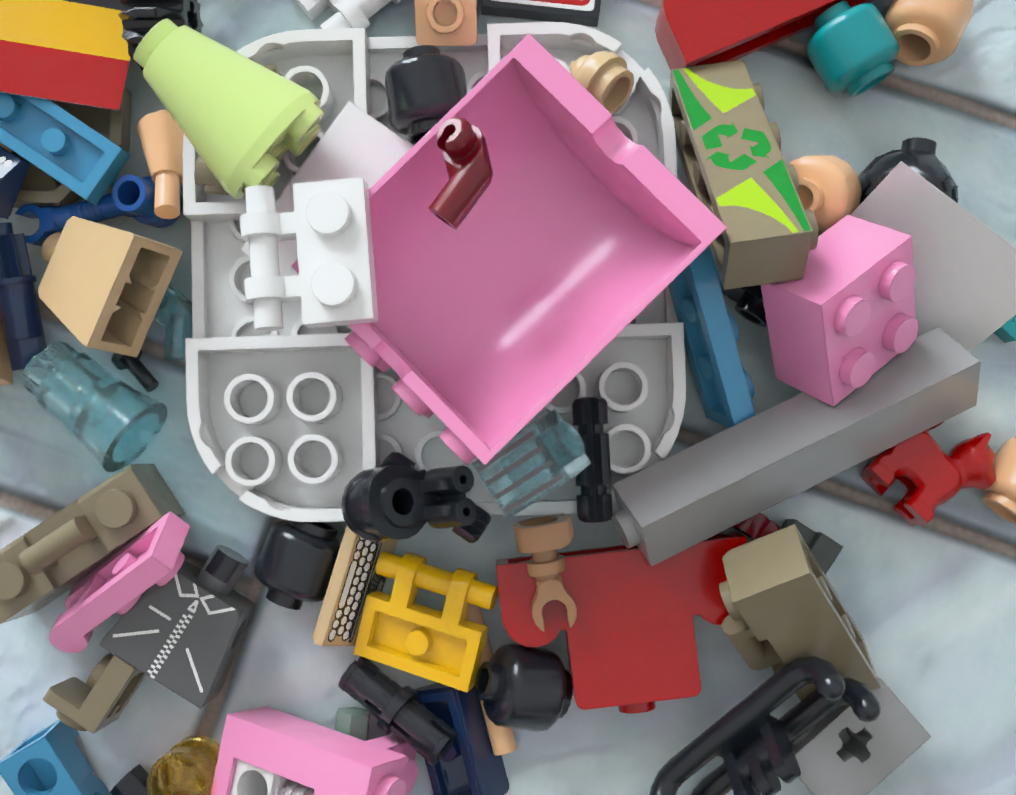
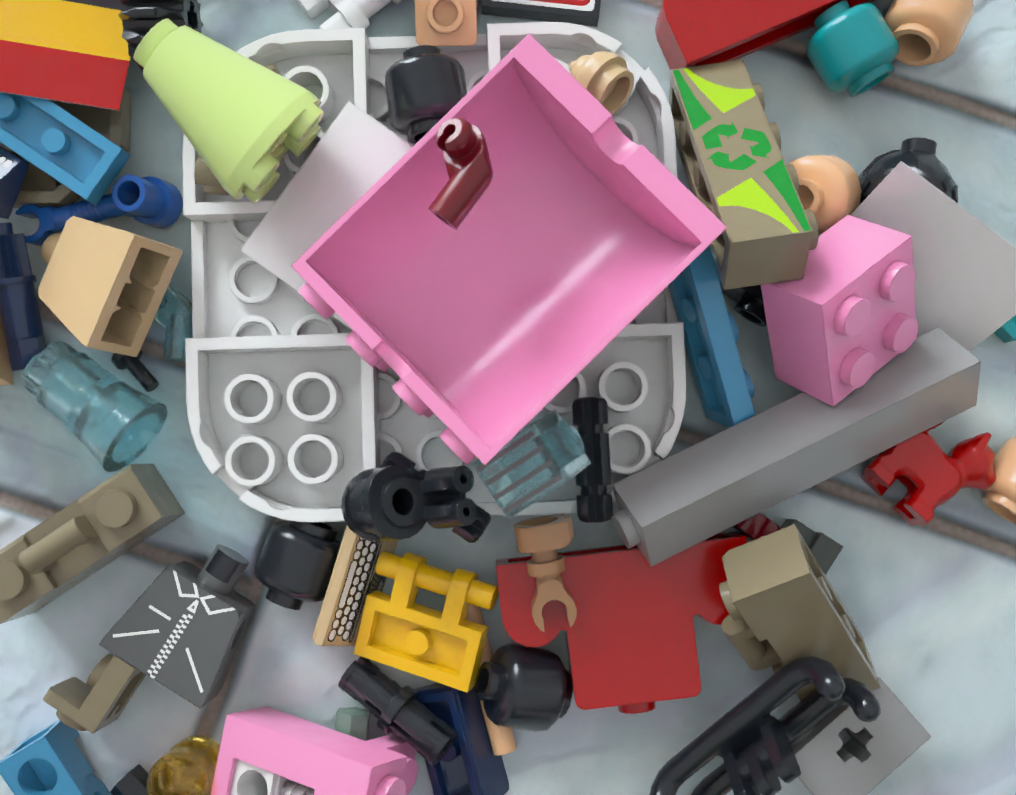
bright pink plate [49,511,190,653] -> none
light nougat cone [137,110,184,219] -> none
white plate [240,177,379,331] -> none

